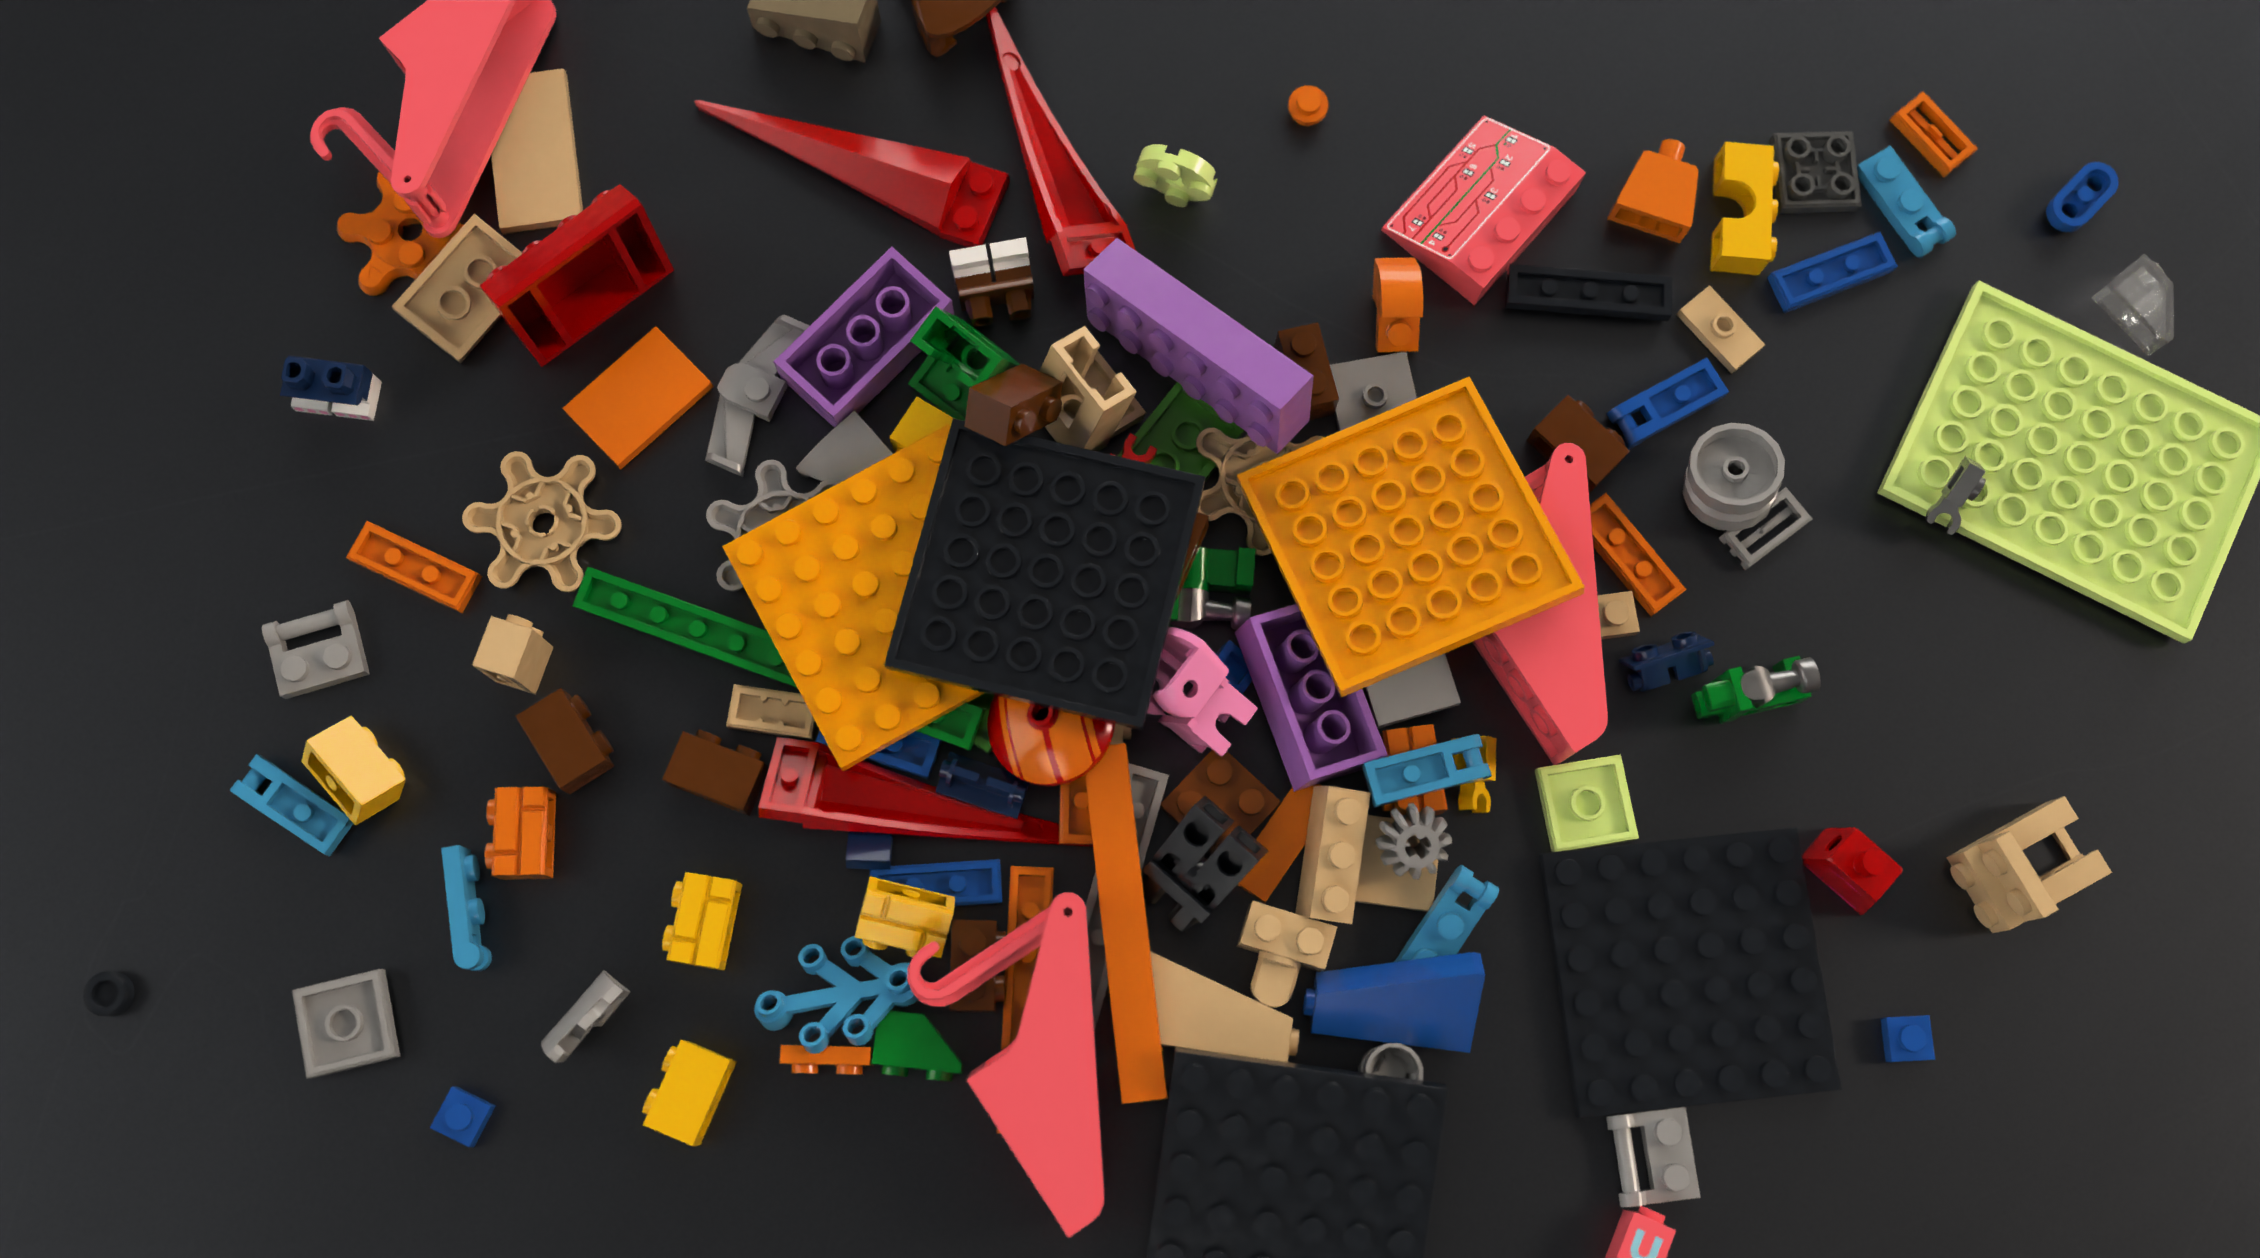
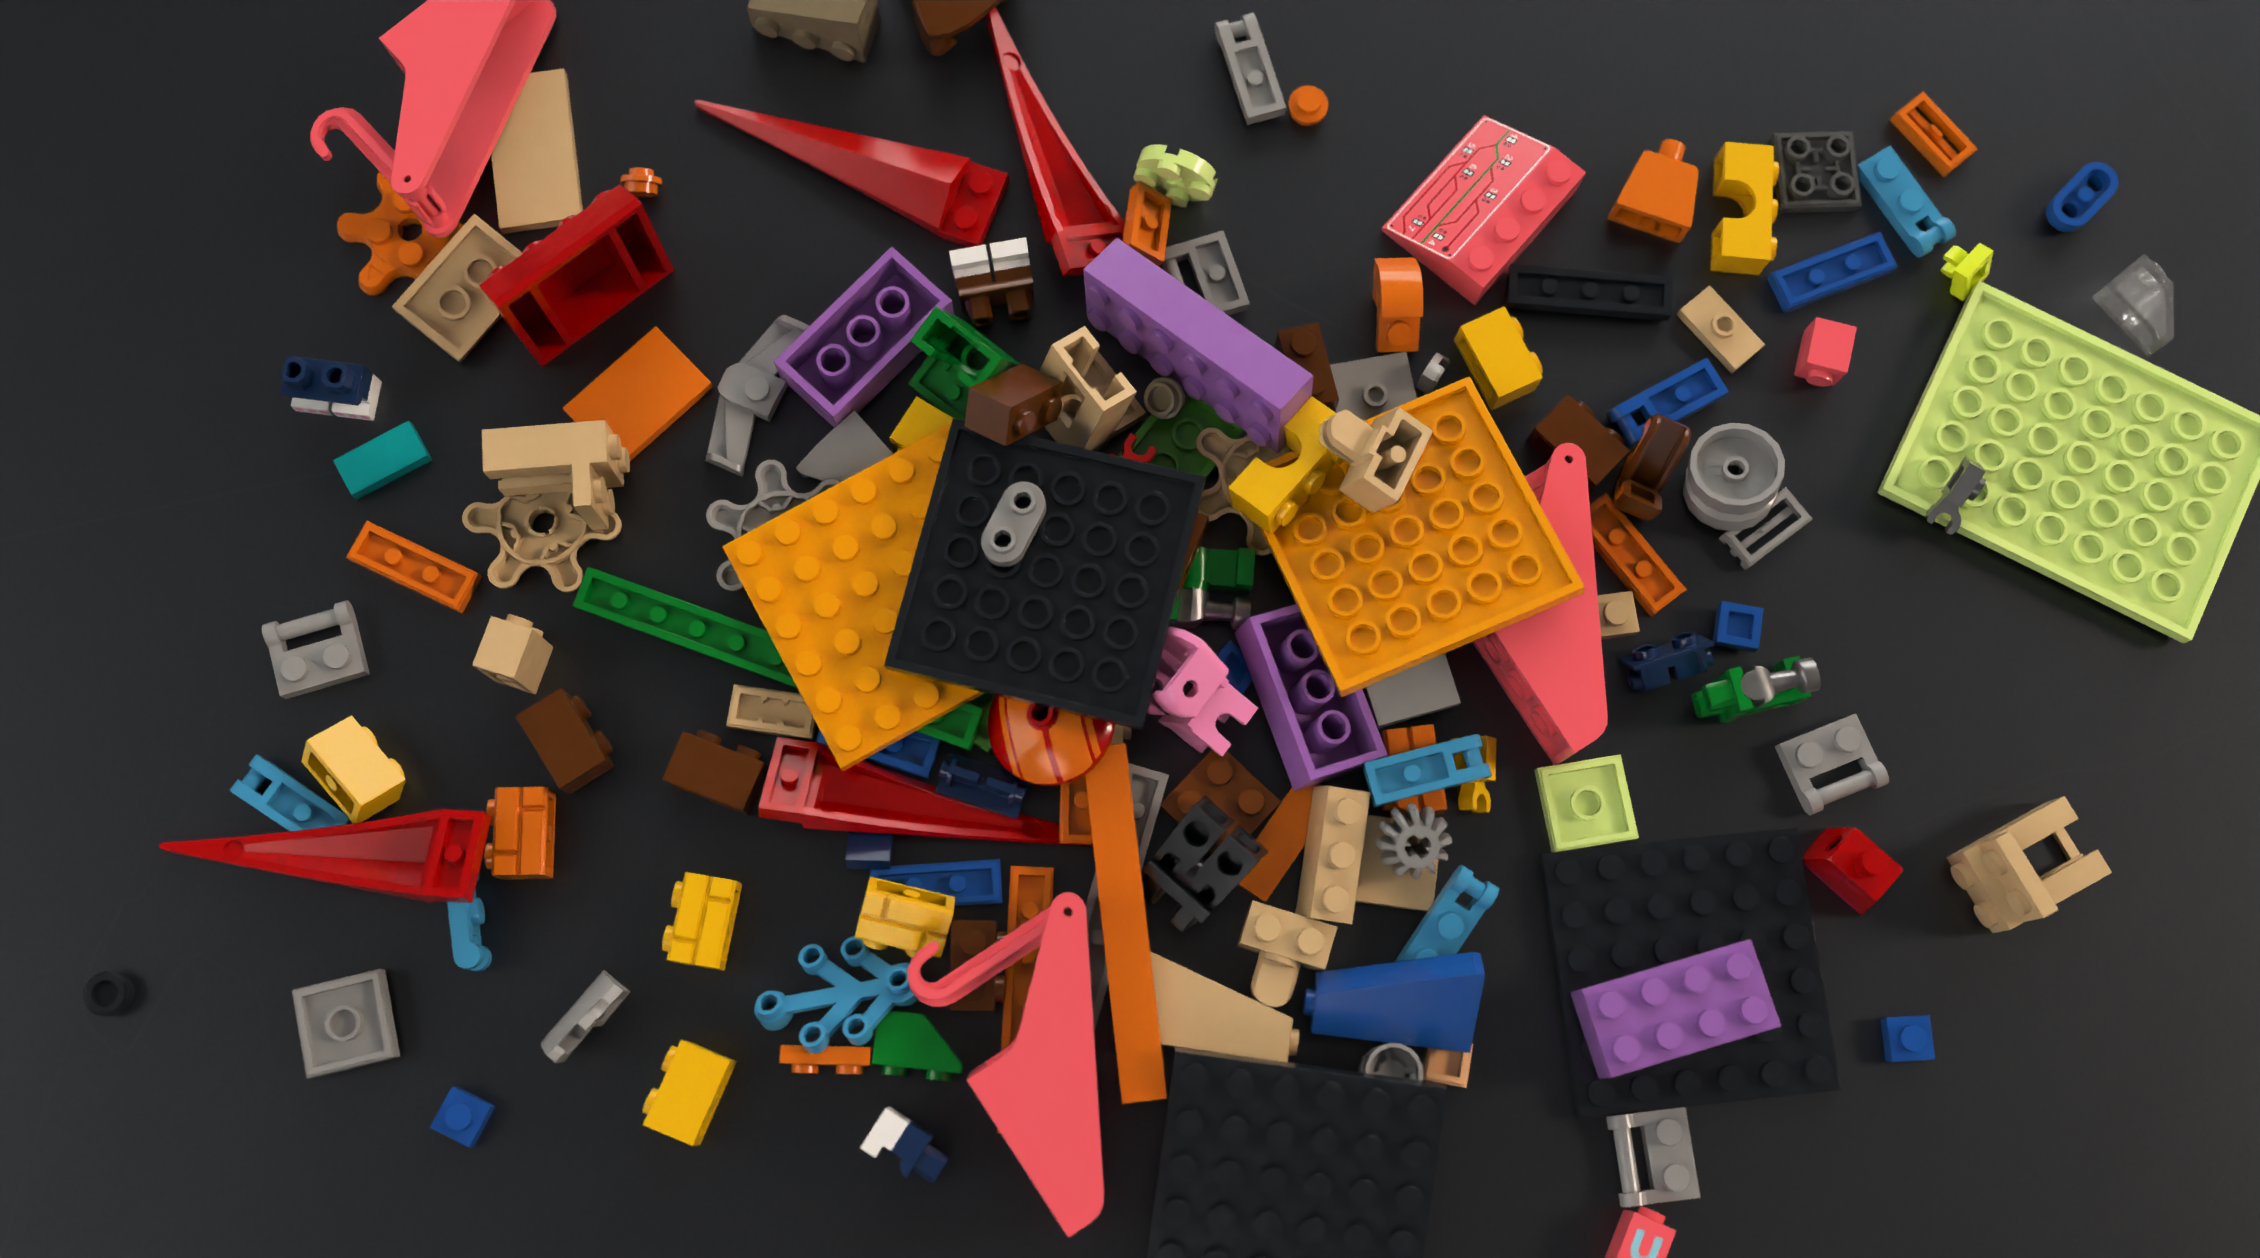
none -> red plate [158,809,491,903]
none -> teal tile [333,420,432,500]
none -> tan brick [482,420,630,530]
none -> orange plate [620,167,662,197]
none -> dark blue hips [860,1106,949,1183]
none -> light grey plate [981,482,1046,567]
none -> orange plate [1123,181,1172,267]
none -> dark tan plate [1144,377,1185,419]
none -> light grey plate [1159,230,1250,316]
none -> light grey plate [1214,13,1287,125]
none -> yellow arch [1228,396,1344,535]
none -> tan brick [1319,407,1433,513]
none -> light grey tile [1416,352,1450,394]
none -> light nougat tile [1423,1044,1473,1088]
none -> yellow brick [1454,306,1543,411]
none -> medium lavender brick [1570,939,1781,1078]
none -> reddish brown animal [1612,414,1691,522]
none -> blue plate [1713,601,1764,652]
none -> light grey plate [1774,713,1889,815]
none -> coral brick [1794,317,1857,387]
none -> neon yellow tile [1941,243,1993,301]

